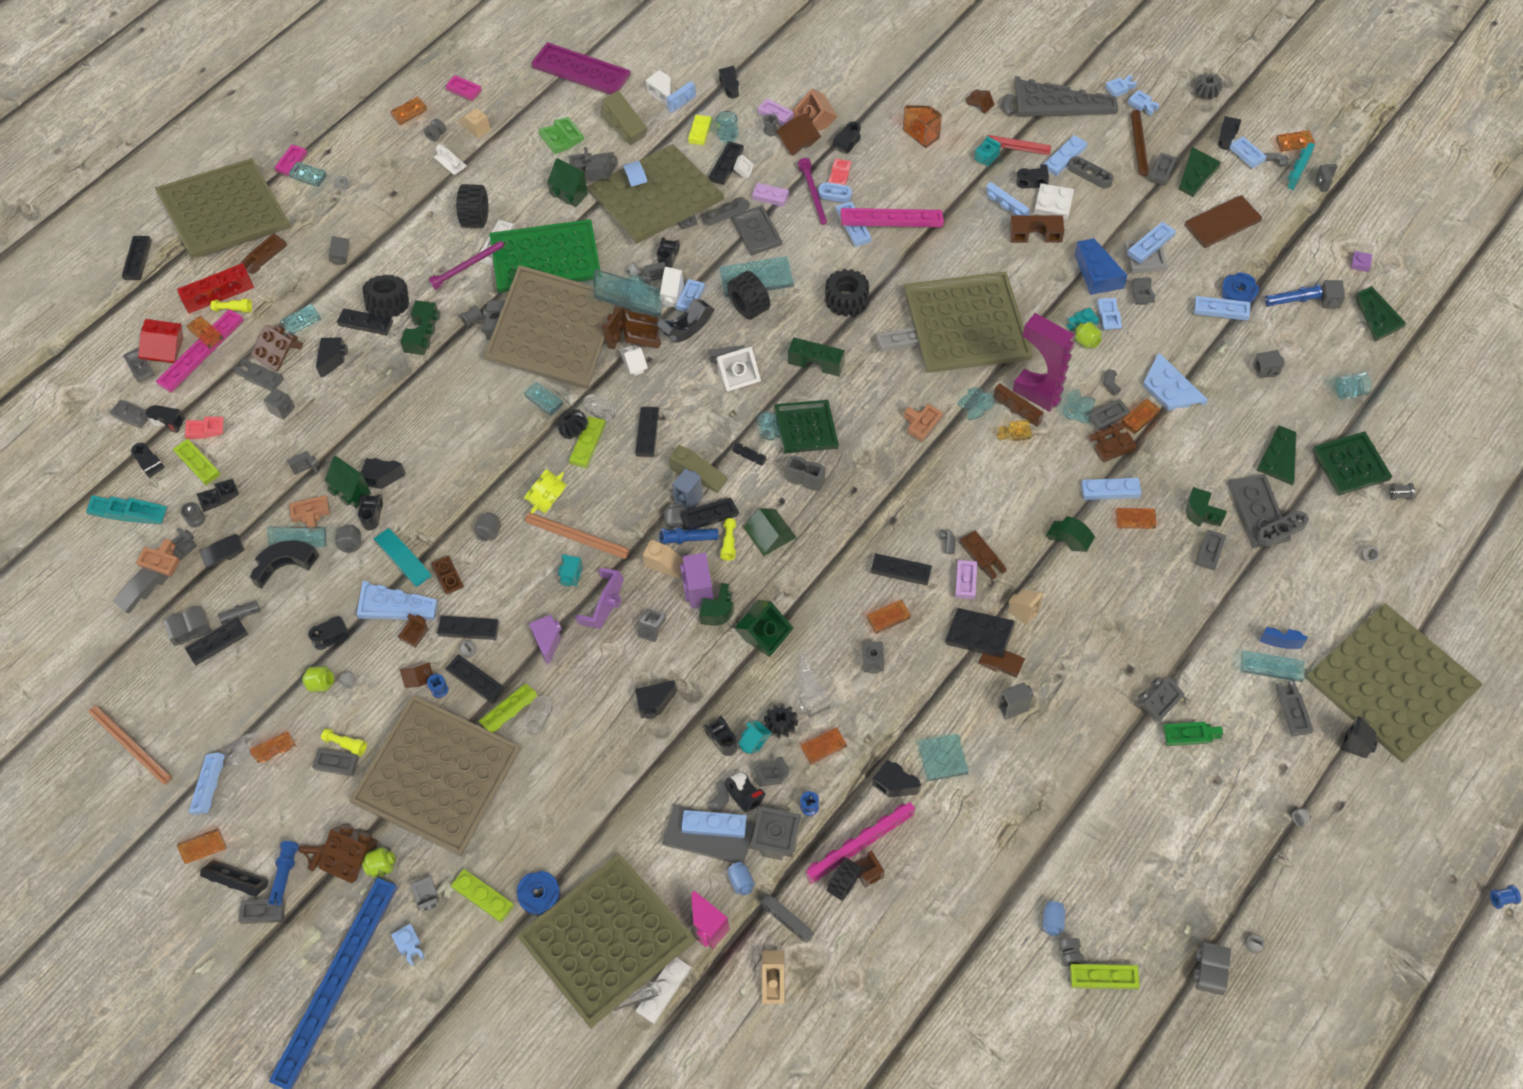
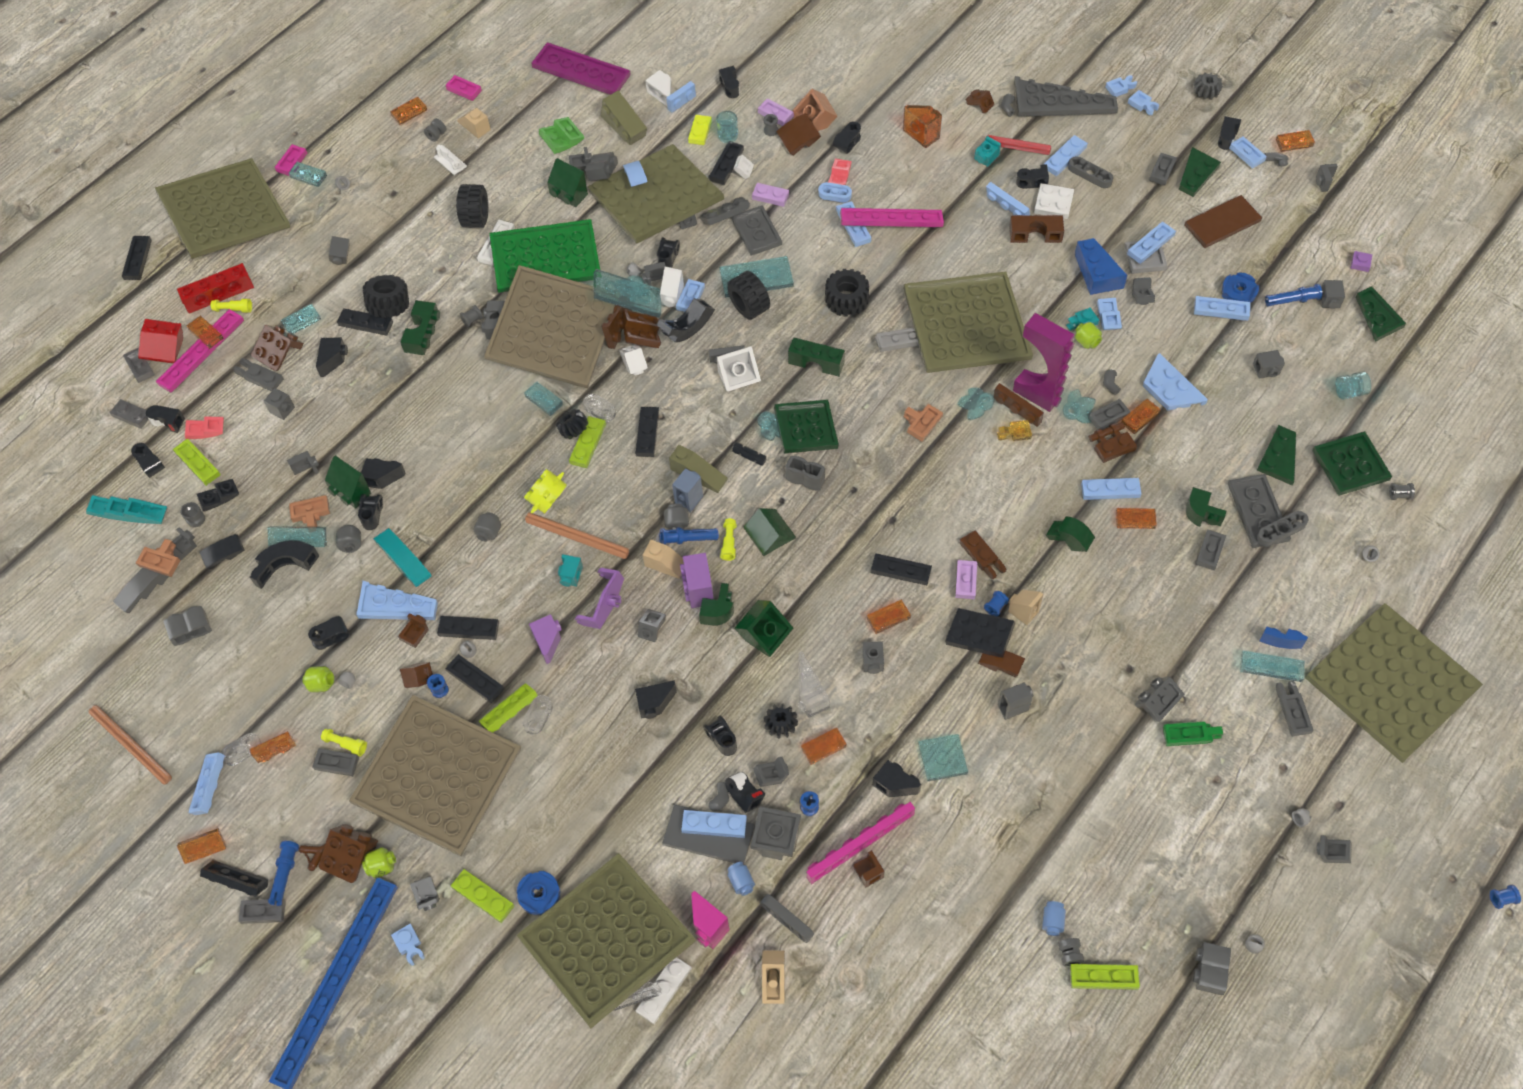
black plate [185,617,249,666] -> none
dark grey pin [218,600,261,625] -> none
reddish brown hinge [241,233,287,274] -> none
magenta piece [428,241,504,290] -> none
reddish brown slope [431,555,464,595] -> none
black plate [680,498,739,531] -> none
teal brick [738,720,772,754] -> none
magenta piece [797,158,827,225] -> none
black tyre [827,858,862,901] -> none
dark grey arm [939,529,956,554] -> none
reddish brown axle [1131,110,1149,176] -> none
teal plate [1287,142,1316,190] -> none
black slope [1341,716,1378,759] -> none
none -> blue bush [984,591,1009,617]
none -> dark grey bracket [1317,835,1352,864]

